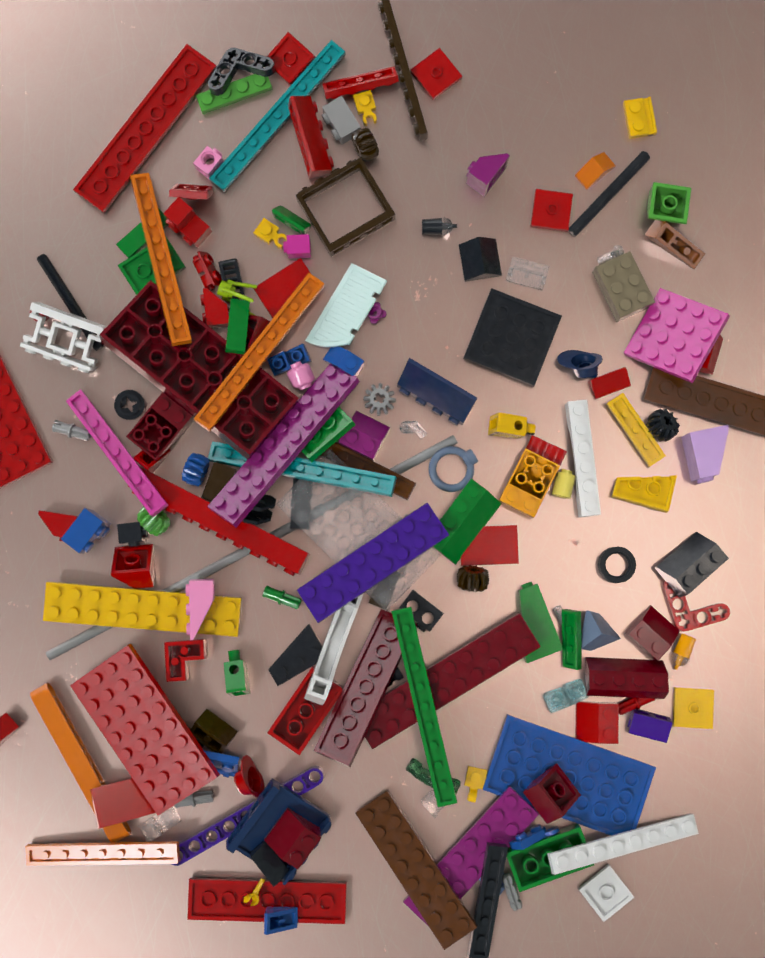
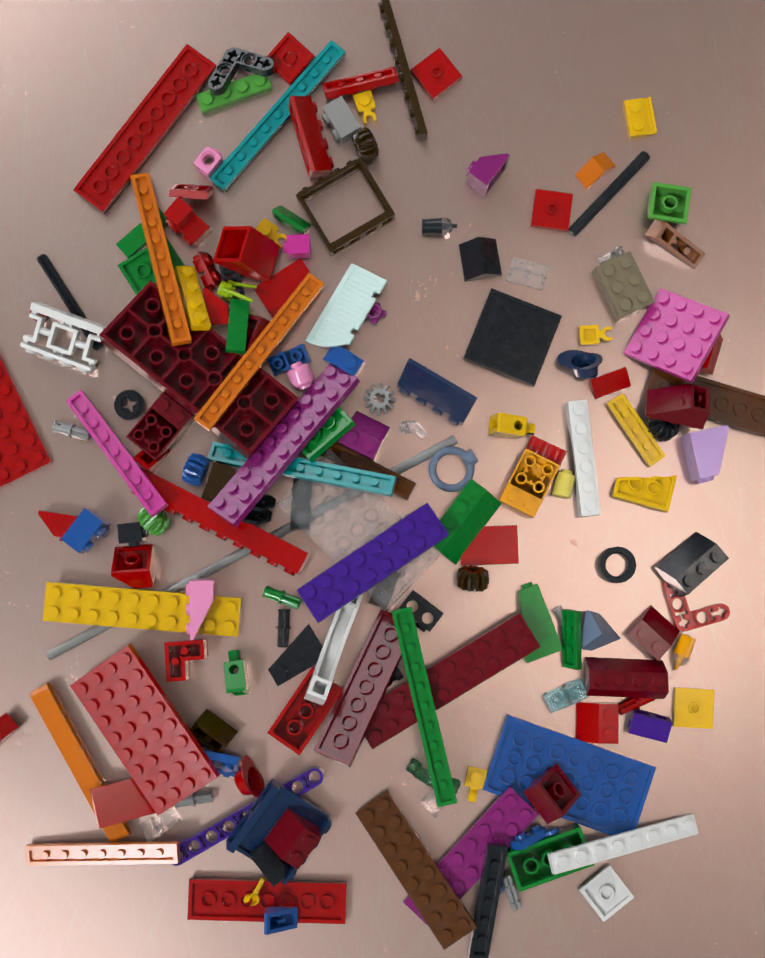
none -> yellow plate [174,266,211,331]
none -> red slope [213,226,280,281]
none -> black axle [276,609,291,648]
none -> yellow plate [578,325,613,346]
none -> dark red slope [645,384,710,430]

